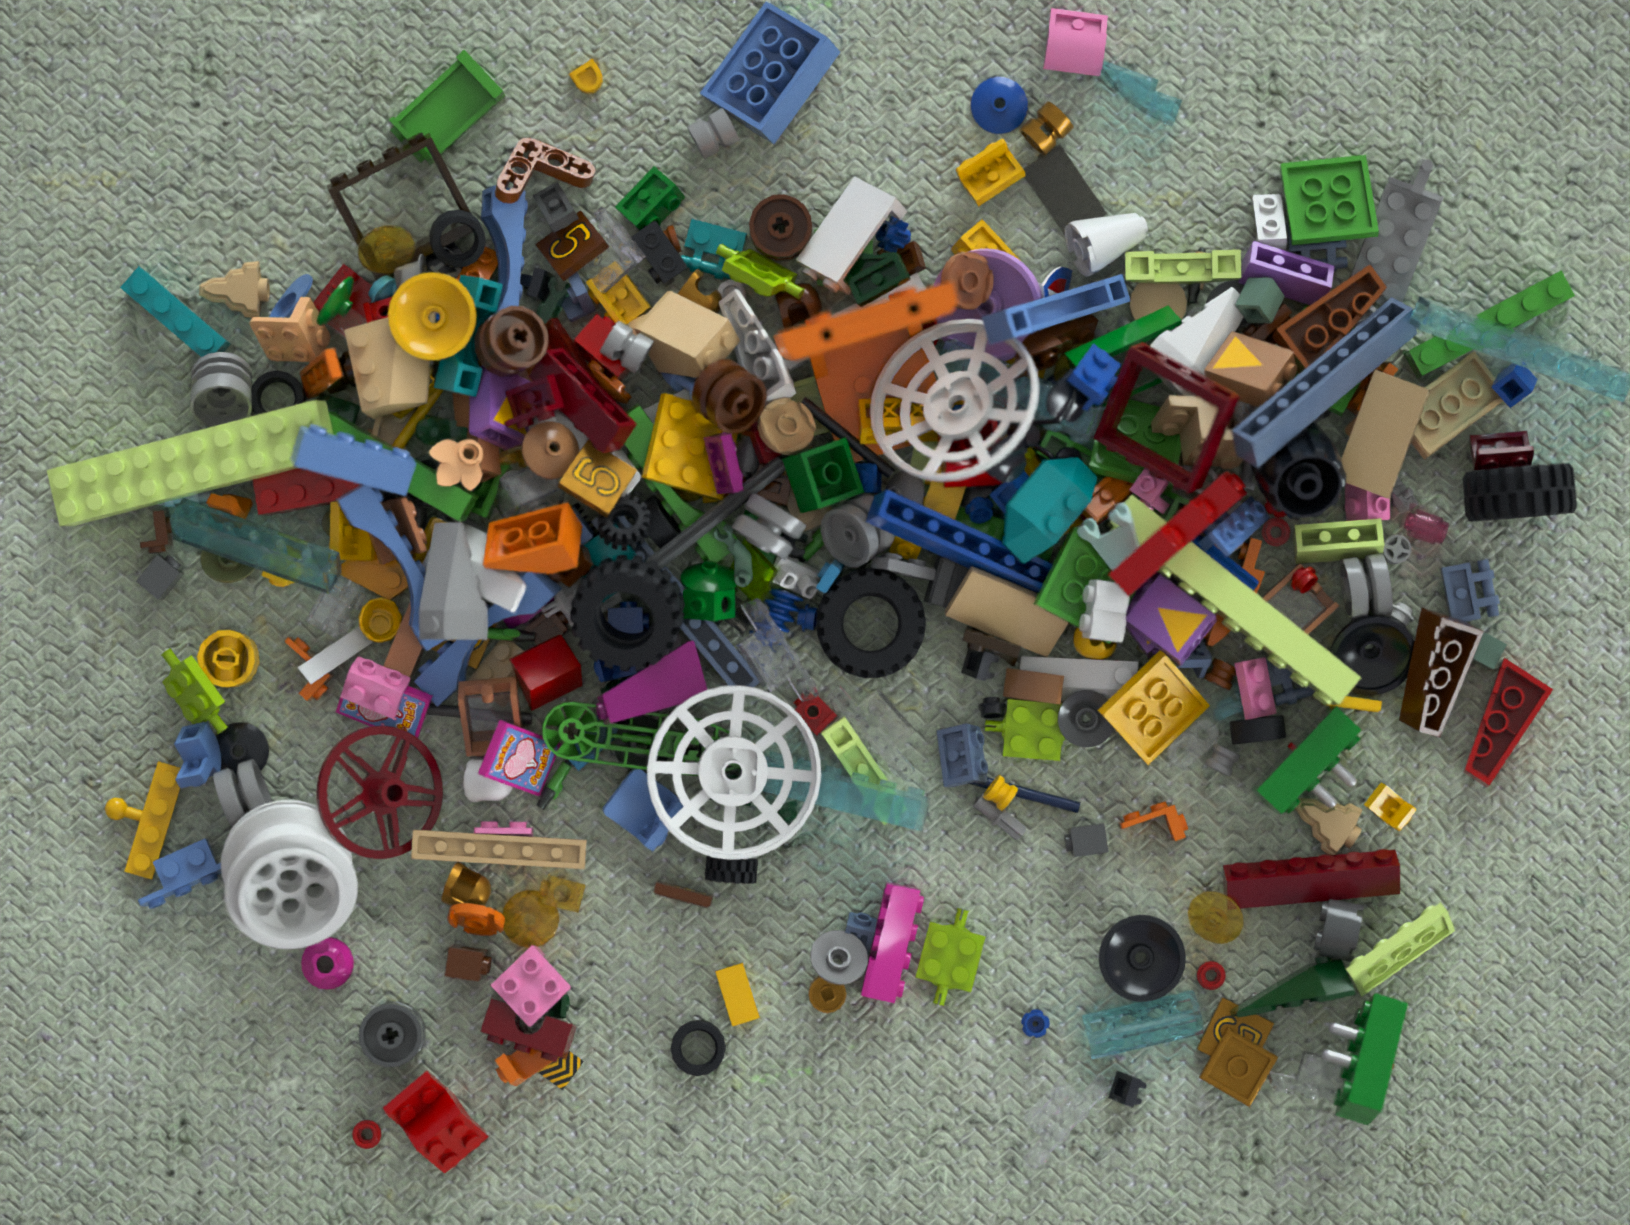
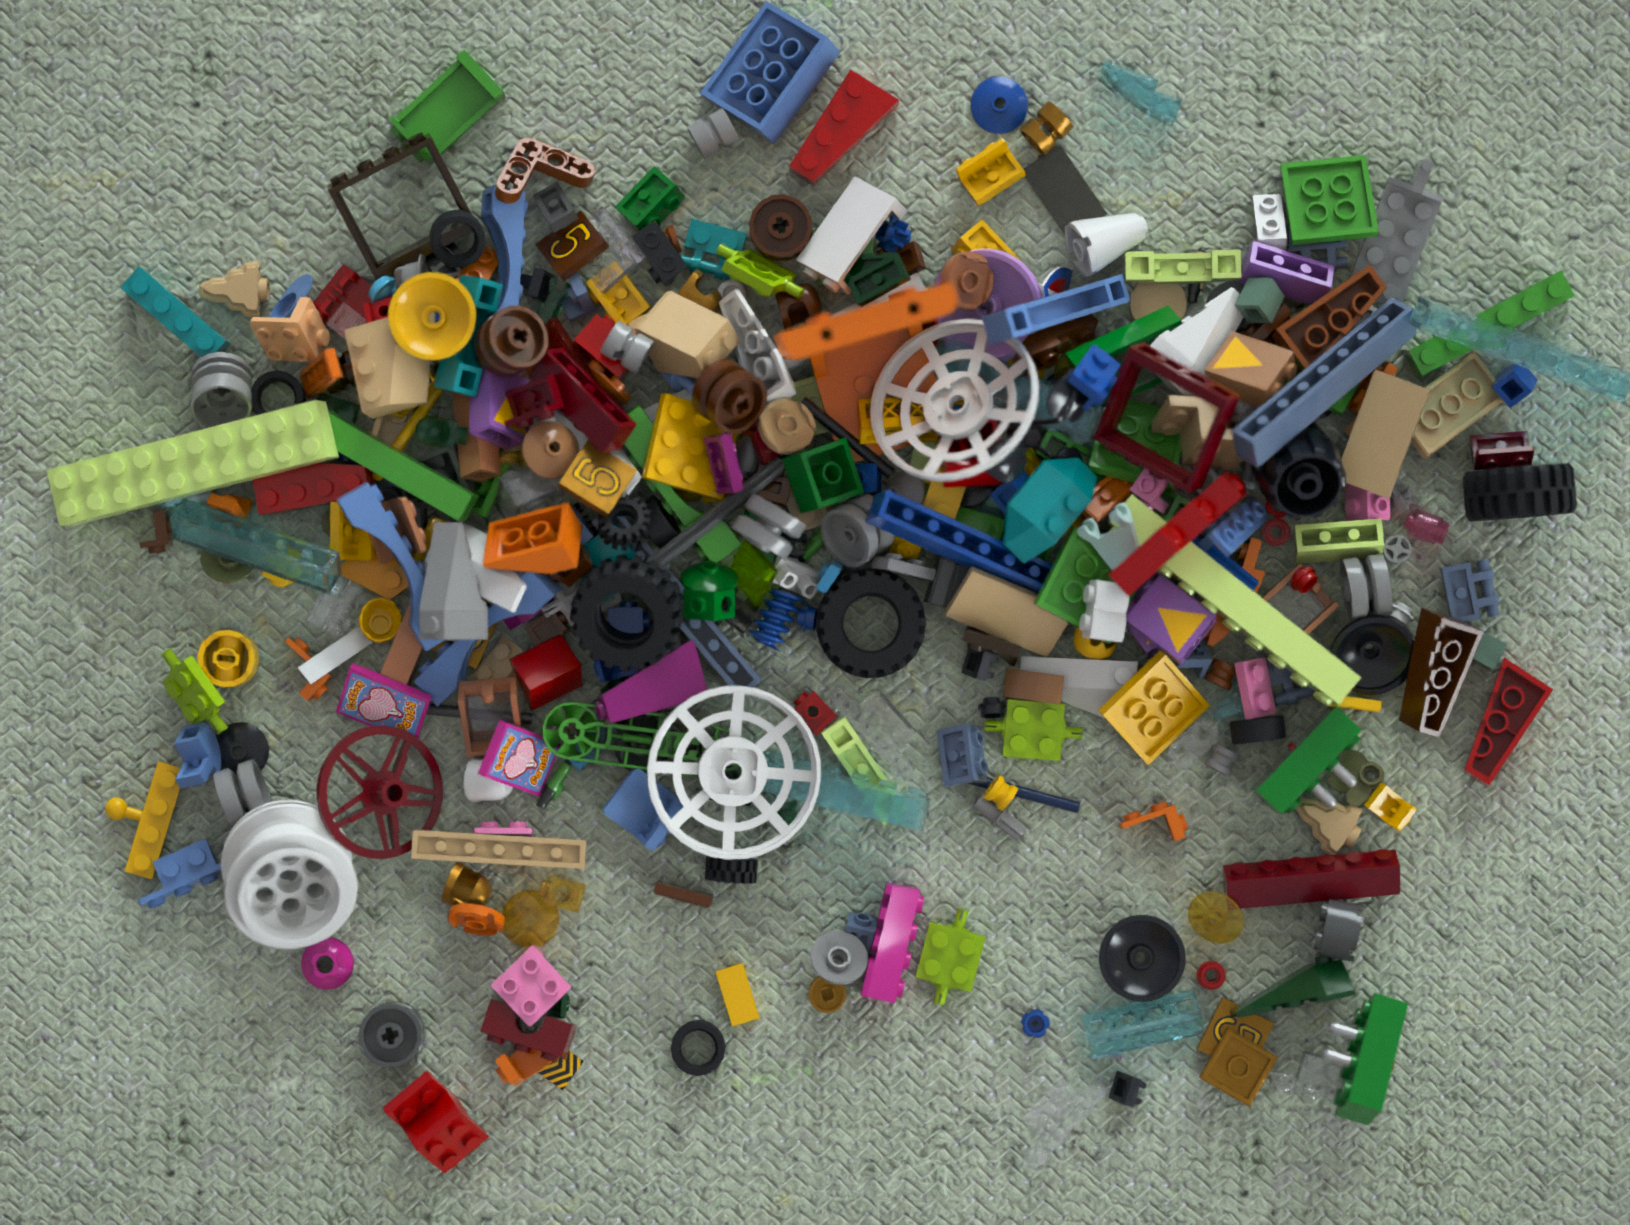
dark grey brick [136,555,184,600] -> none
medium blue brick [290,424,416,496] -> none
green dish [317,276,354,326] -> none
bright pink bracket [341,657,410,719] -> none
red plate [352,1120,382,1149] -> none
clear yellow dish [358,225,415,274] -> none
light nougat plate [429,439,483,491] -> none
reddish brown brick [444,944,492,981] -> none
bright green piece [488,627,536,642] -> none
yellow tile [569,59,603,94] -> none
sand green arm [714,524,753,587] -> none
clear bracket [736,598,820,702] -> none
blue plate [965,497,993,523] -> none
bright pink brick [1043,8,1108,76] -> none
dark grey dish [1058,690,1114,747] -> none
dark grey brick [1064,823,1108,857] -> none
yellowish green plate [1346,902,1455,997] -> none
none -> red wedge [789,70,899,186]
none -> olive plate [1326,750,1384,805]

